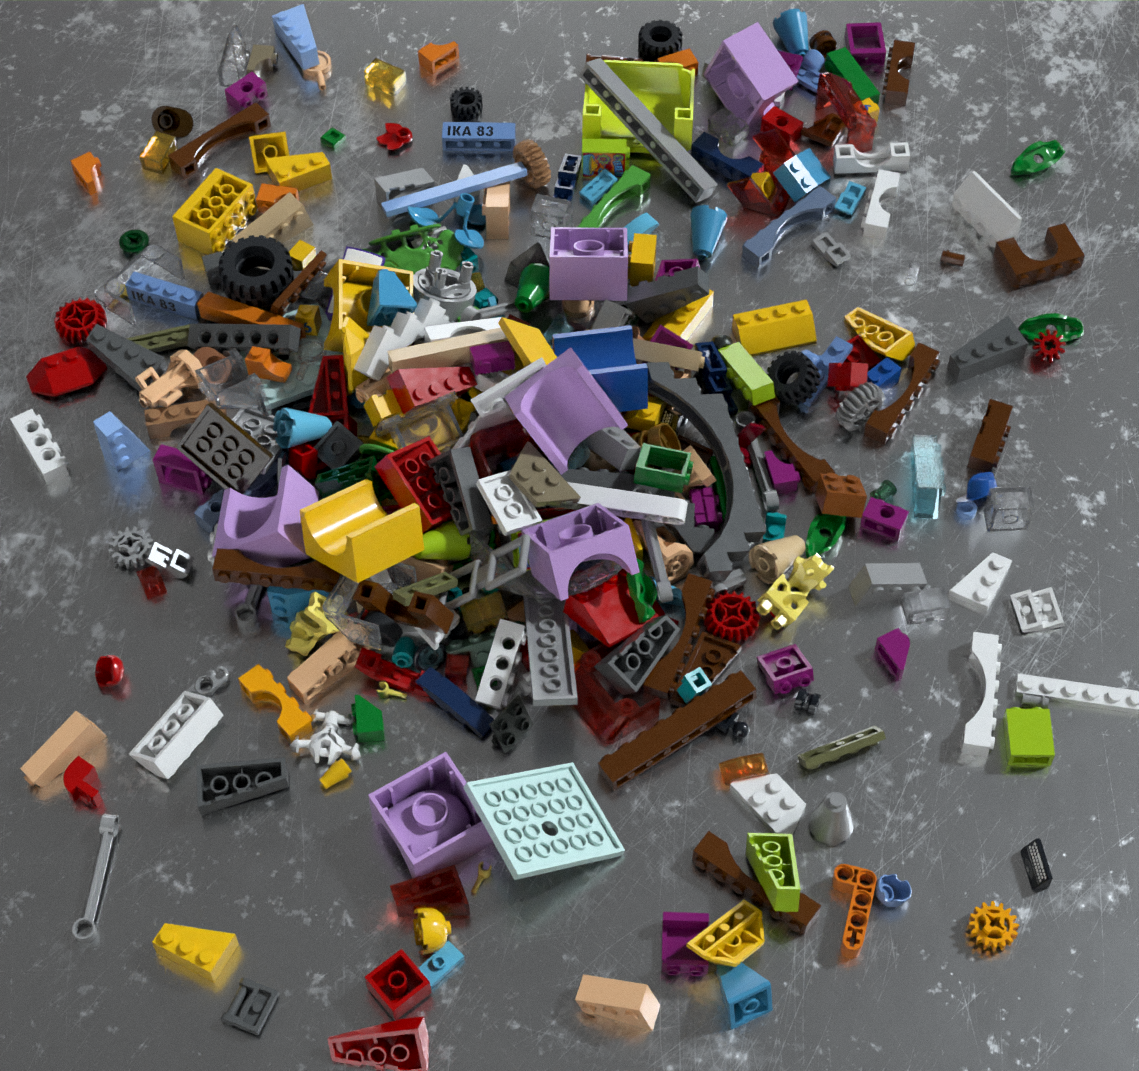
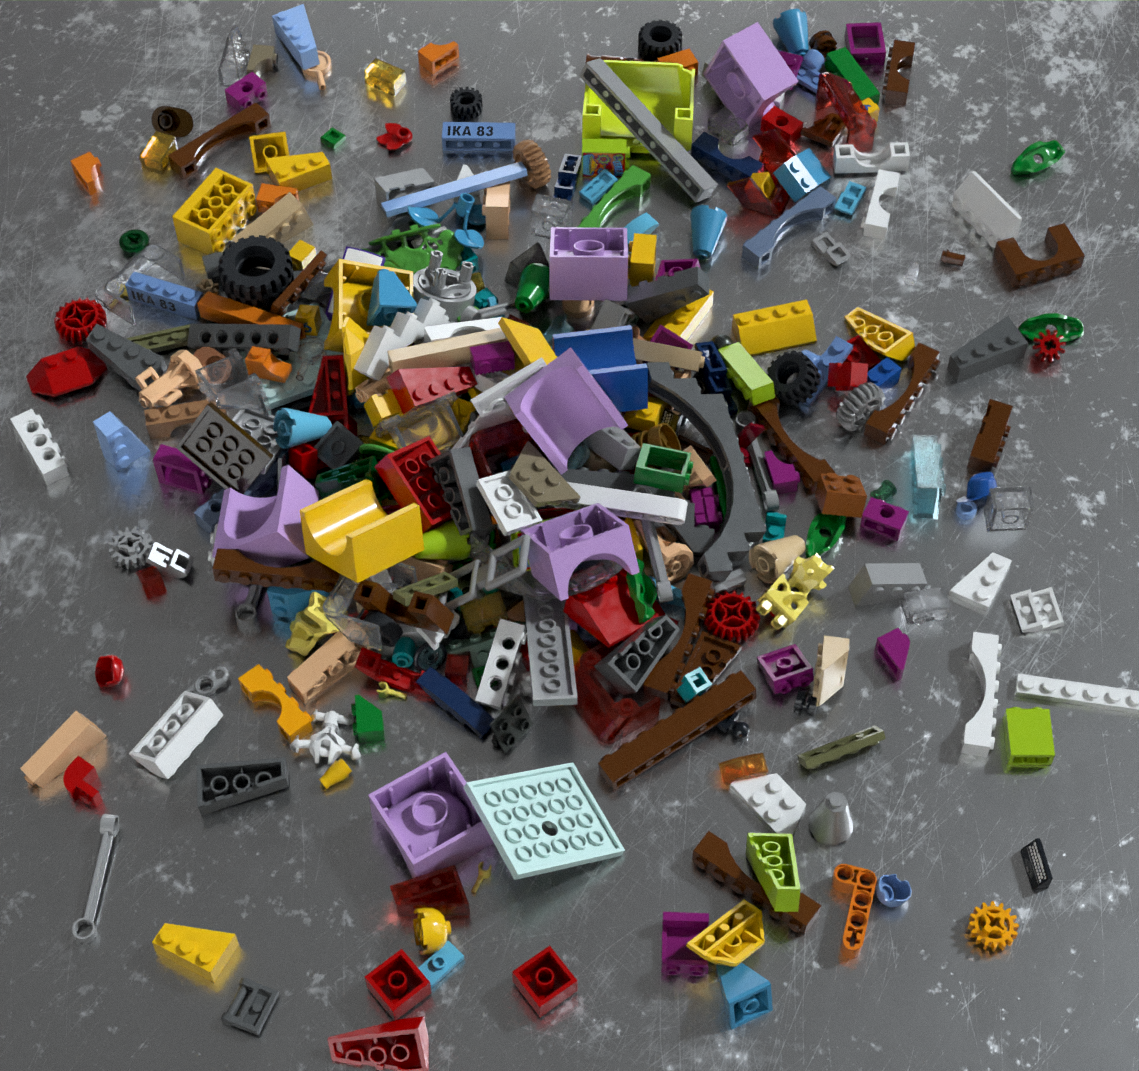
light nougat wedge [575,974,660,1031] -> none
light grey pin [1021,693,1049,709] -> none
none -> tan gear [196,279,219,296]
none -> red brick [512,945,578,1017]
none -> tan slope [813,635,850,707]

